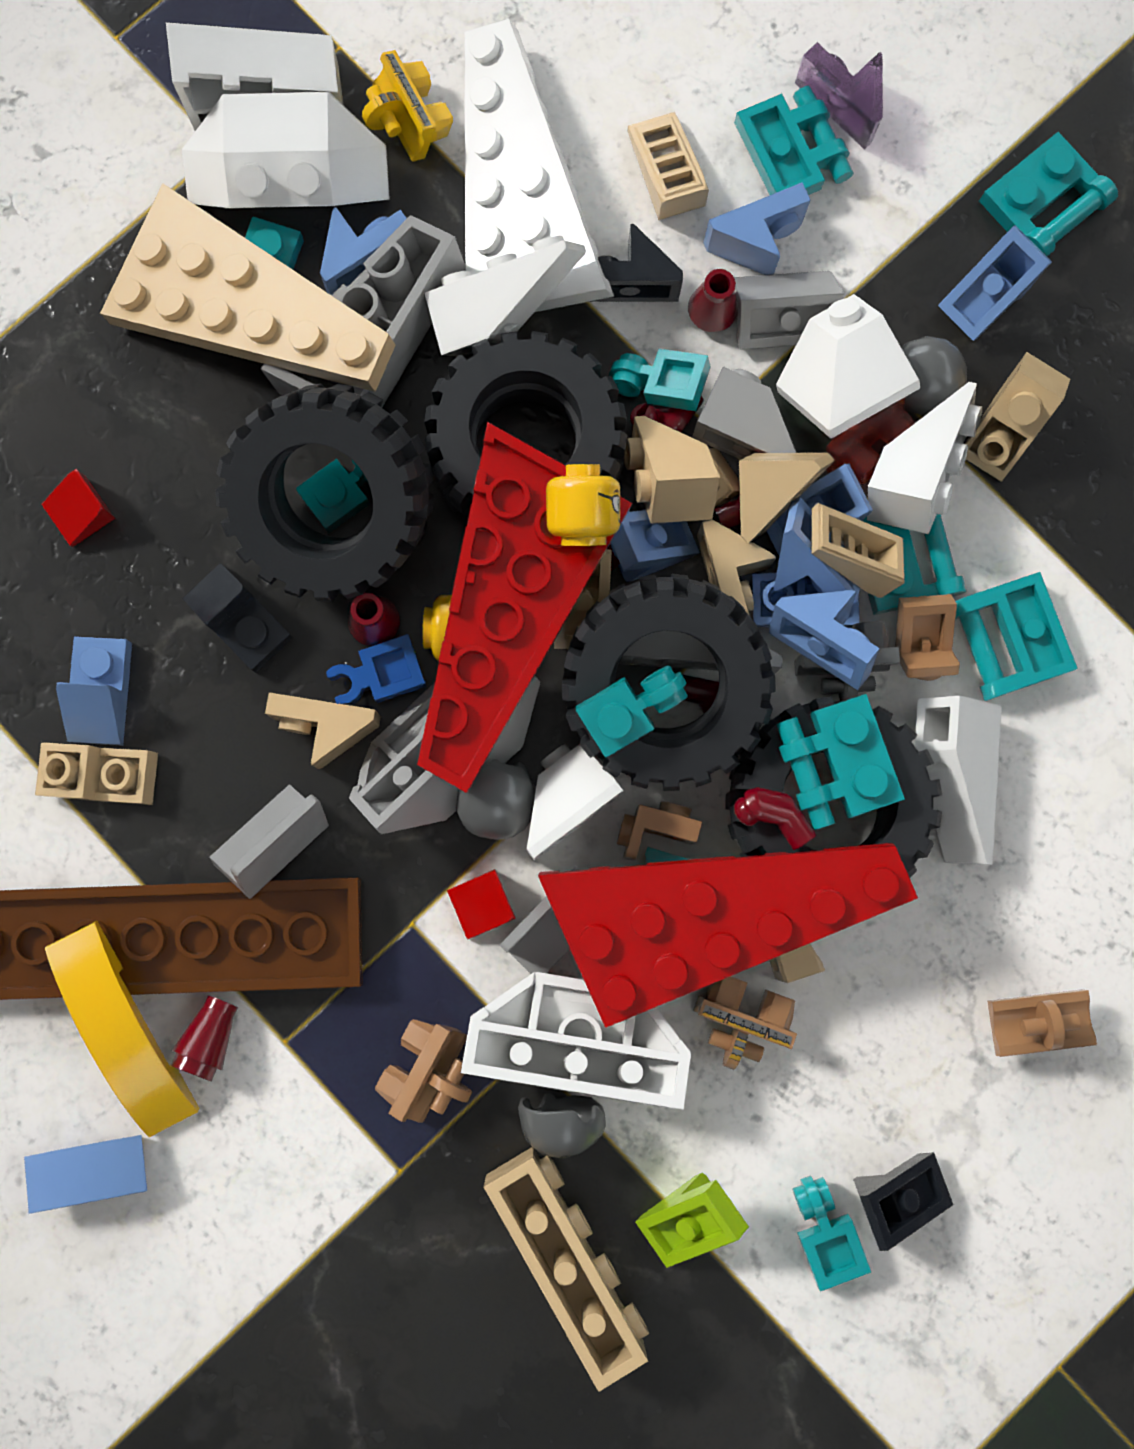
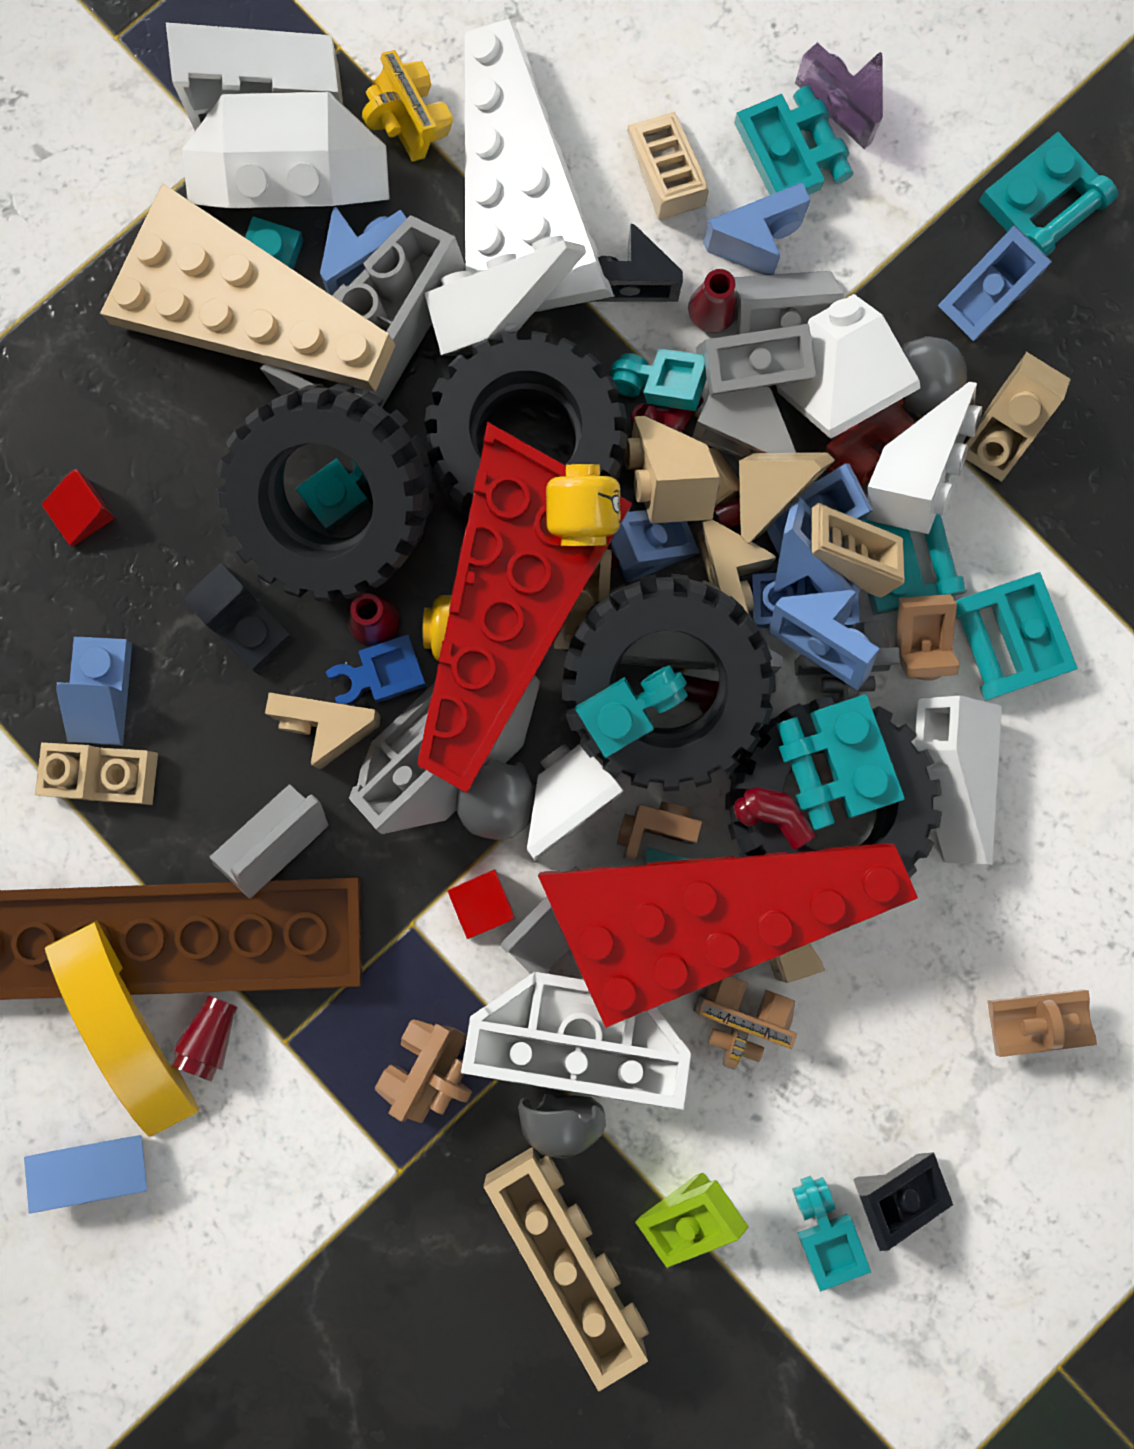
none -> light grey panel [696,324,816,396]

